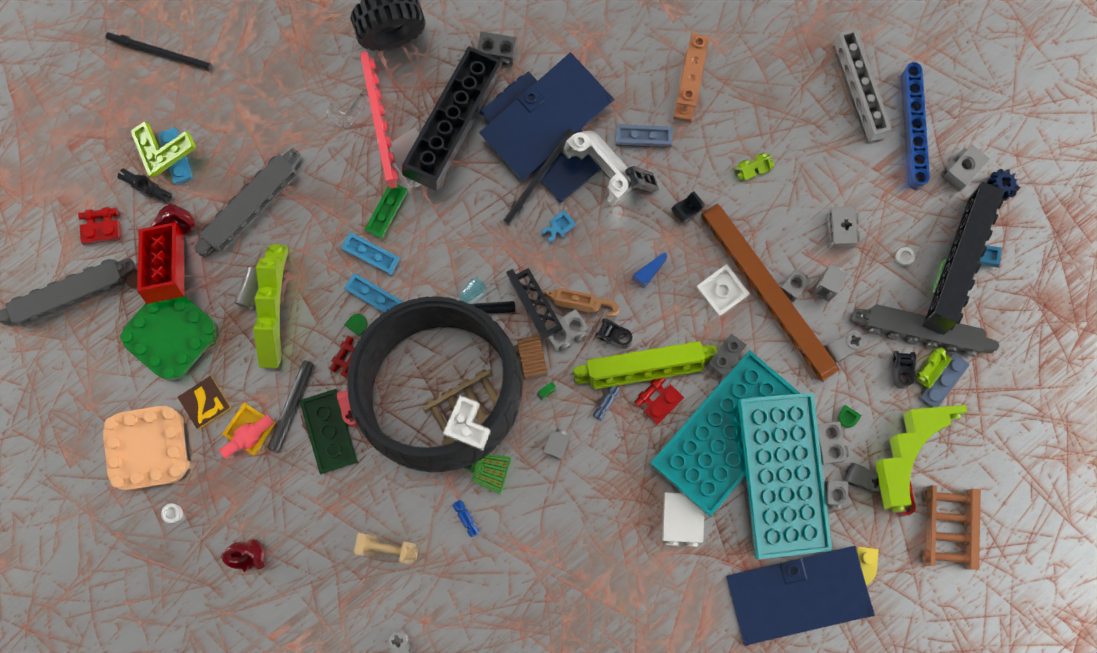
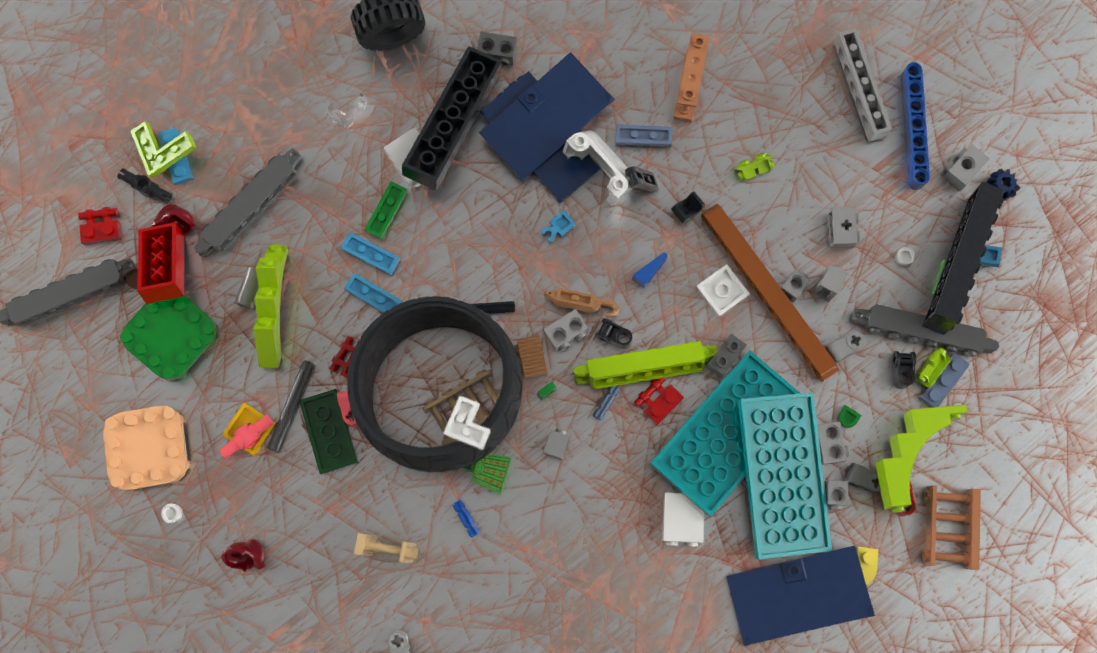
black bar [106,32,212,70] -> none
reddish brown tile [177,376,232,430] -> none
green tile [344,314,368,337] -> none
coral plate [360,51,399,189] -> none
clear light blue cone [458,276,487,303] -> none
black bar [504,128,575,224] -> none
black fence [506,268,563,340] -> none

